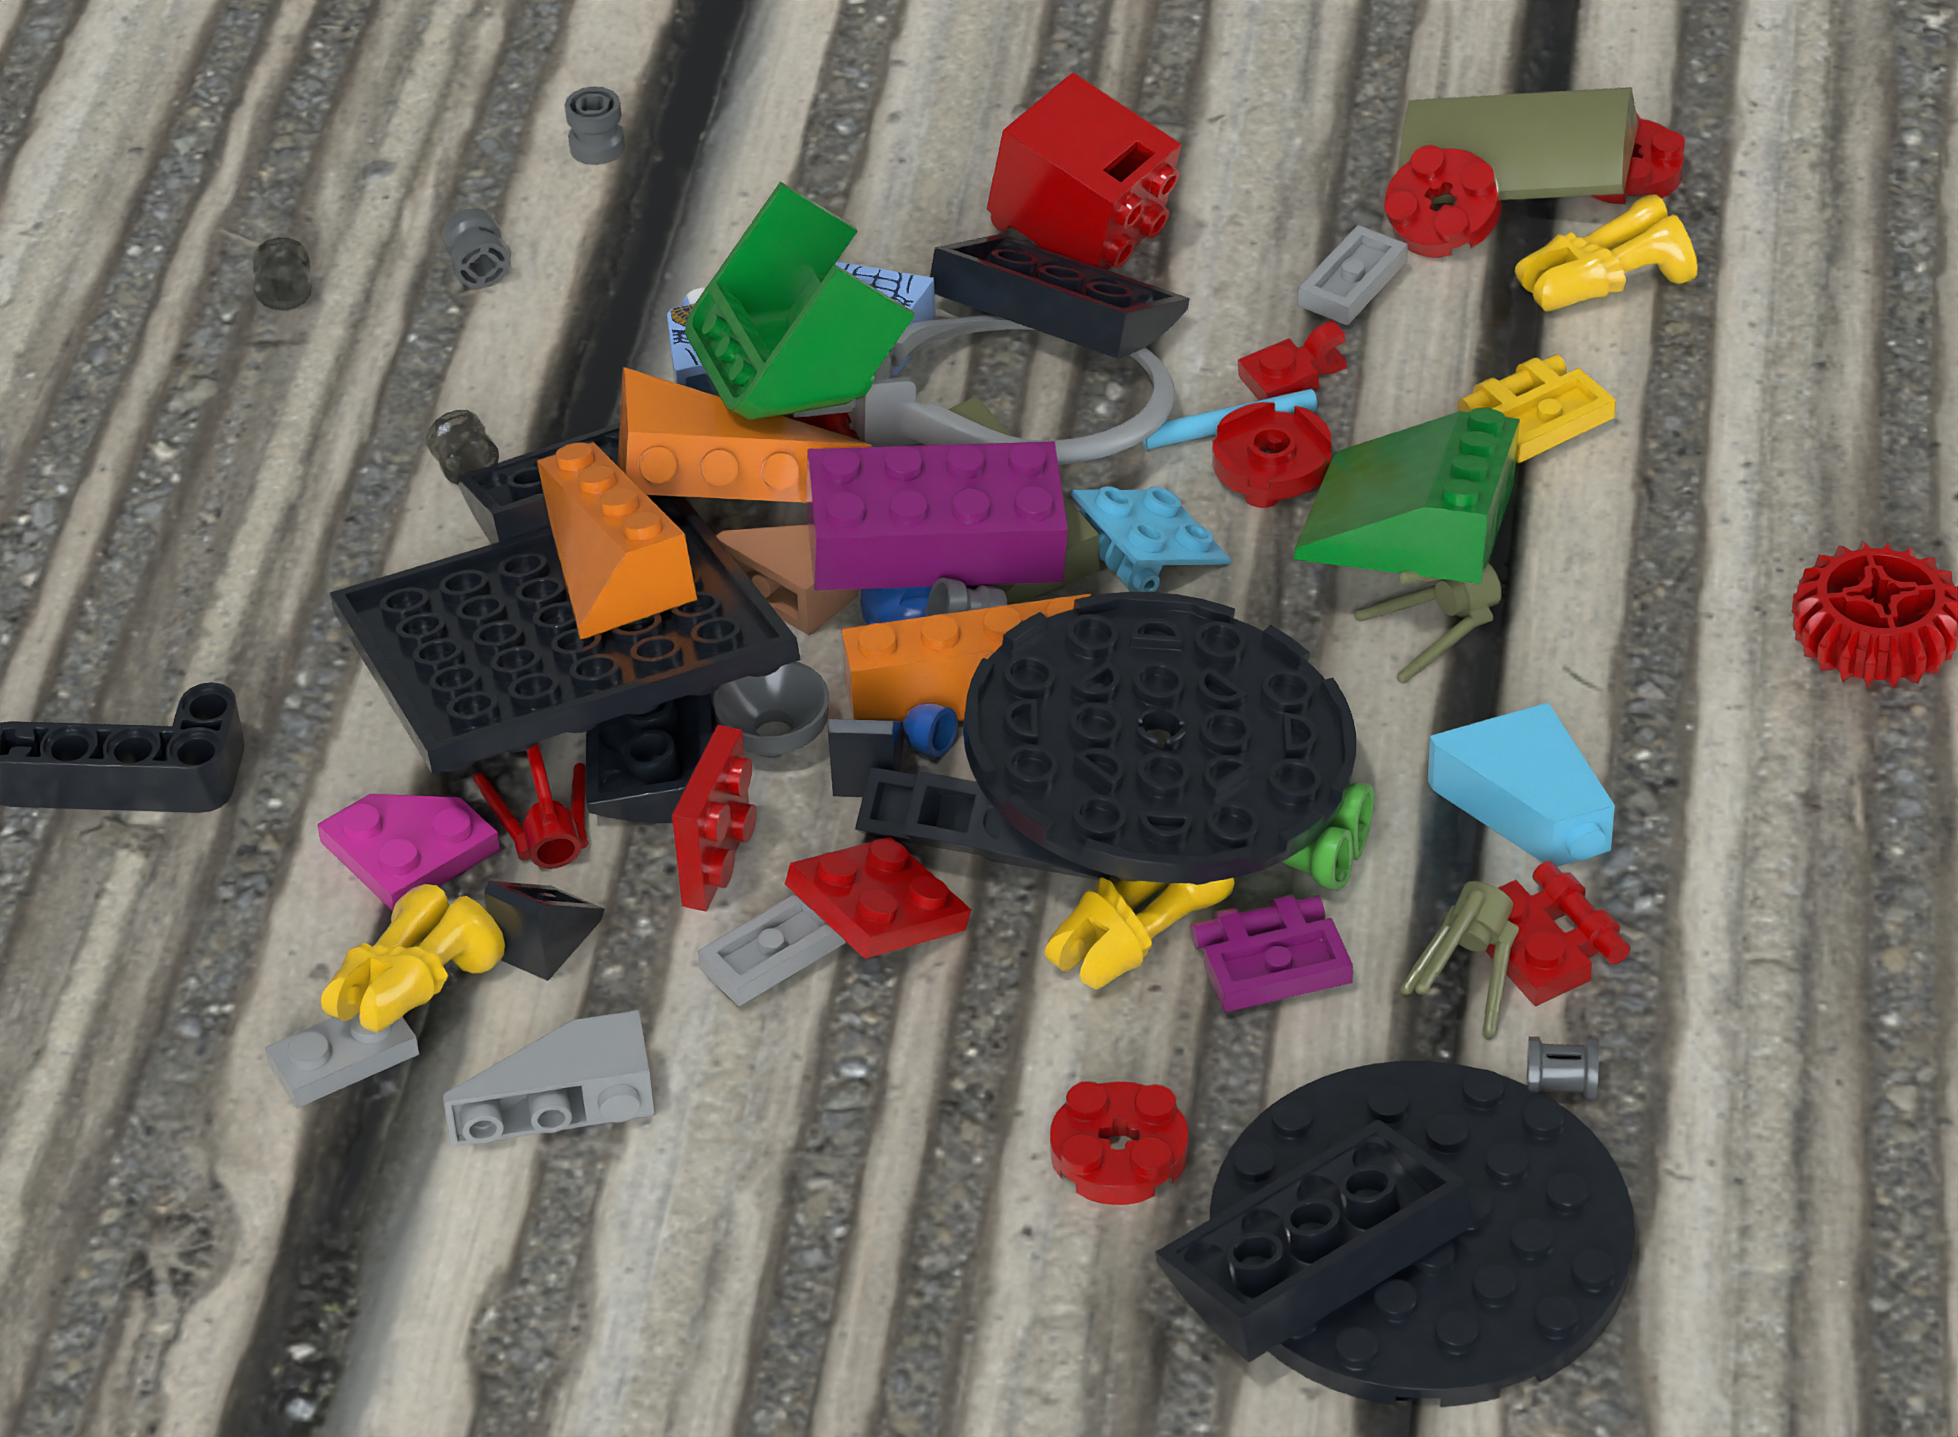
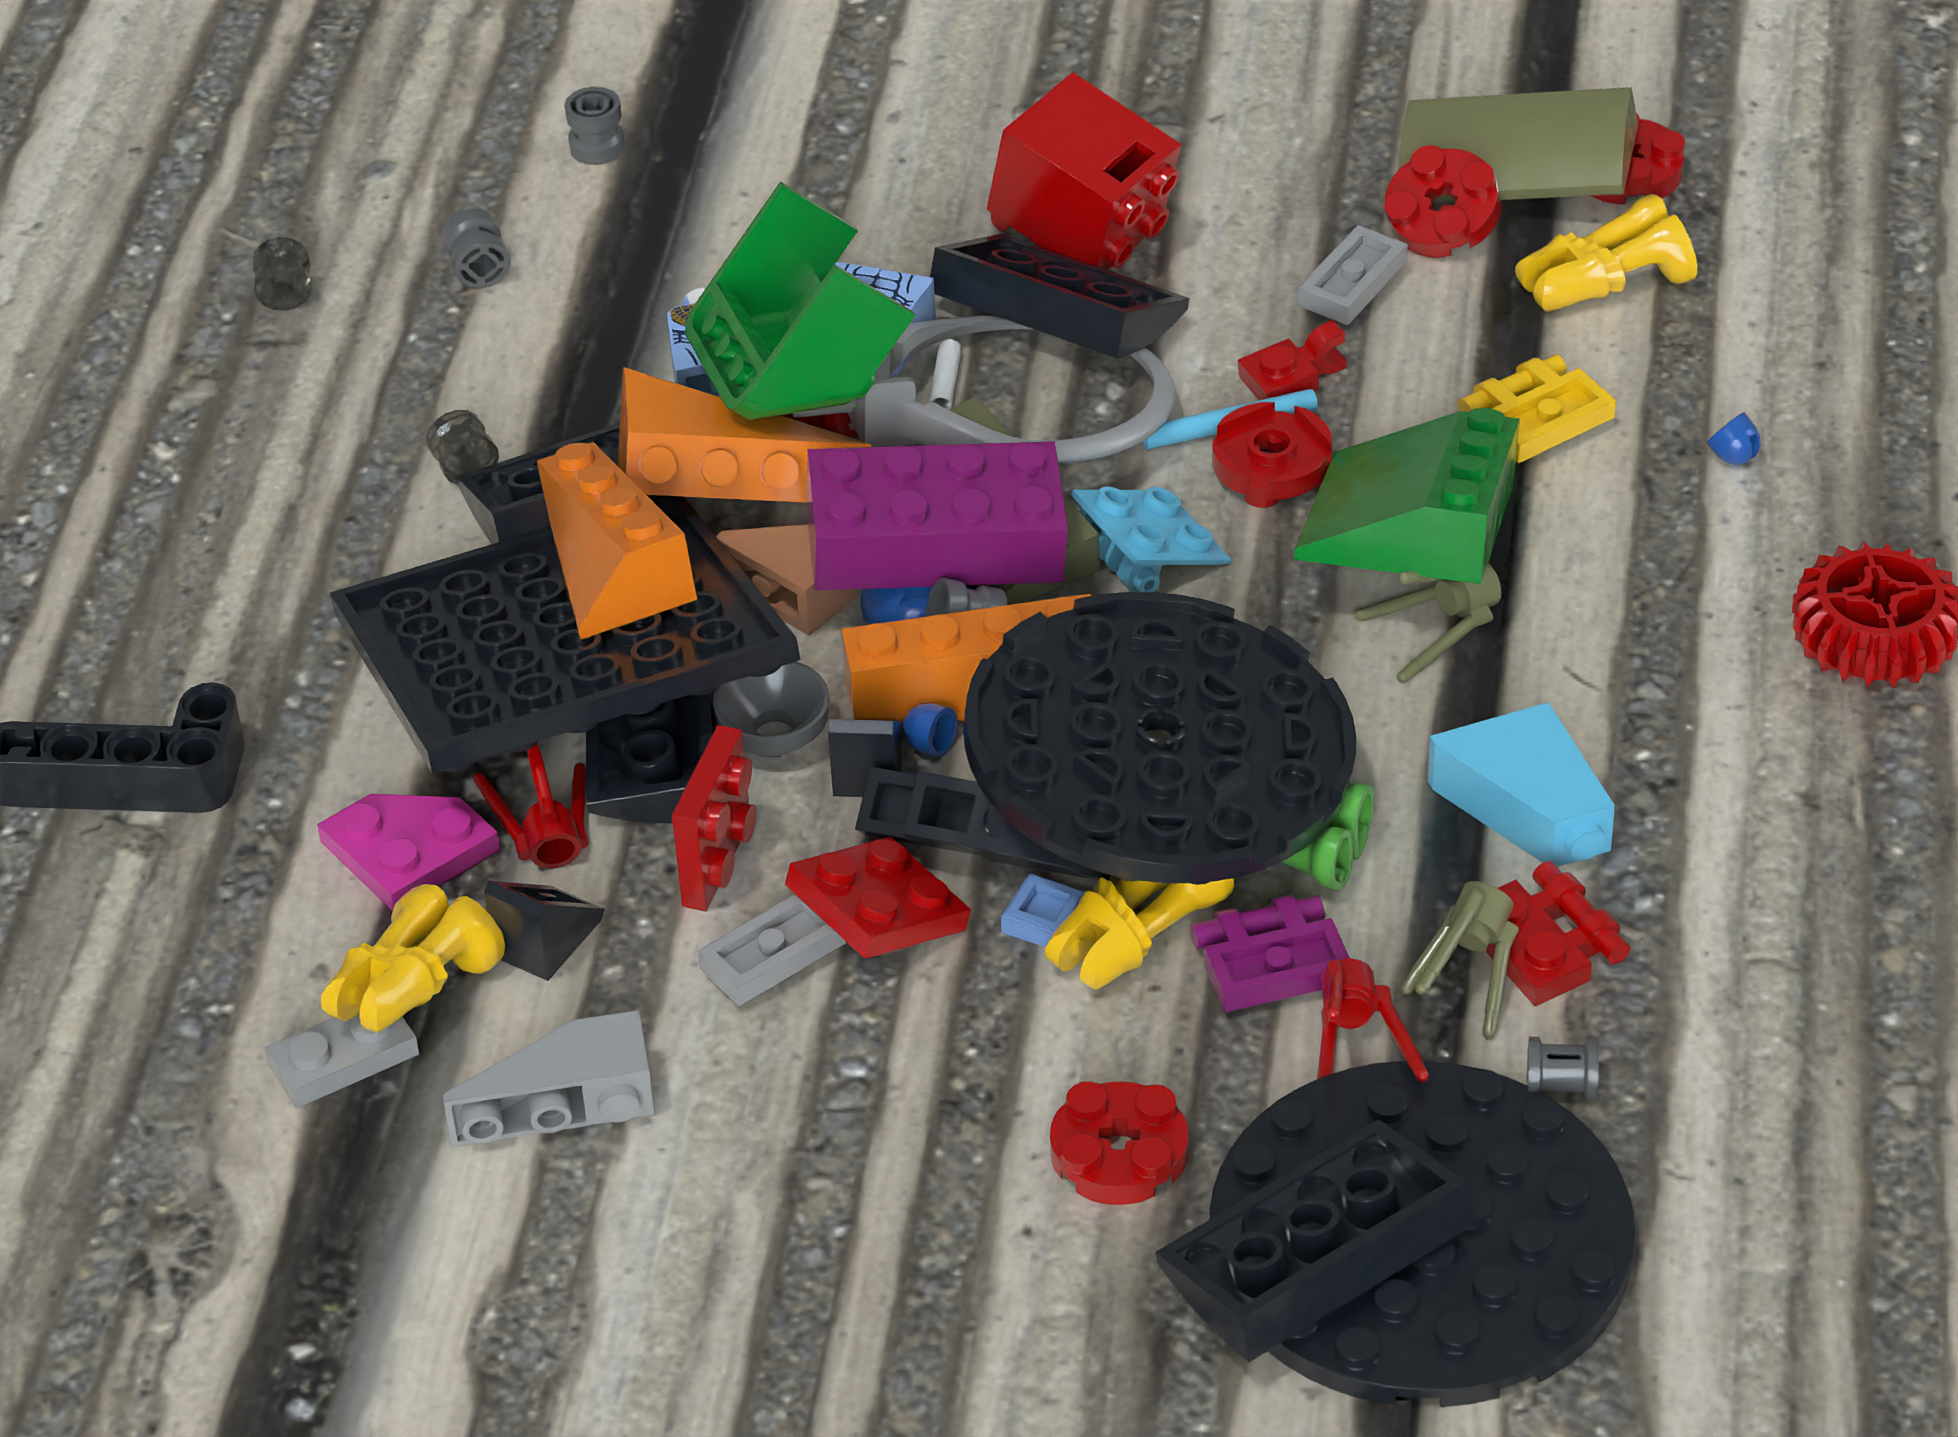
none -> white piece [929,340,961,410]
none -> medium blue tile [1001,873,1085,947]
none -> red plant [1317,958,1429,1082]
none -> blue hinge [1706,412,1761,466]

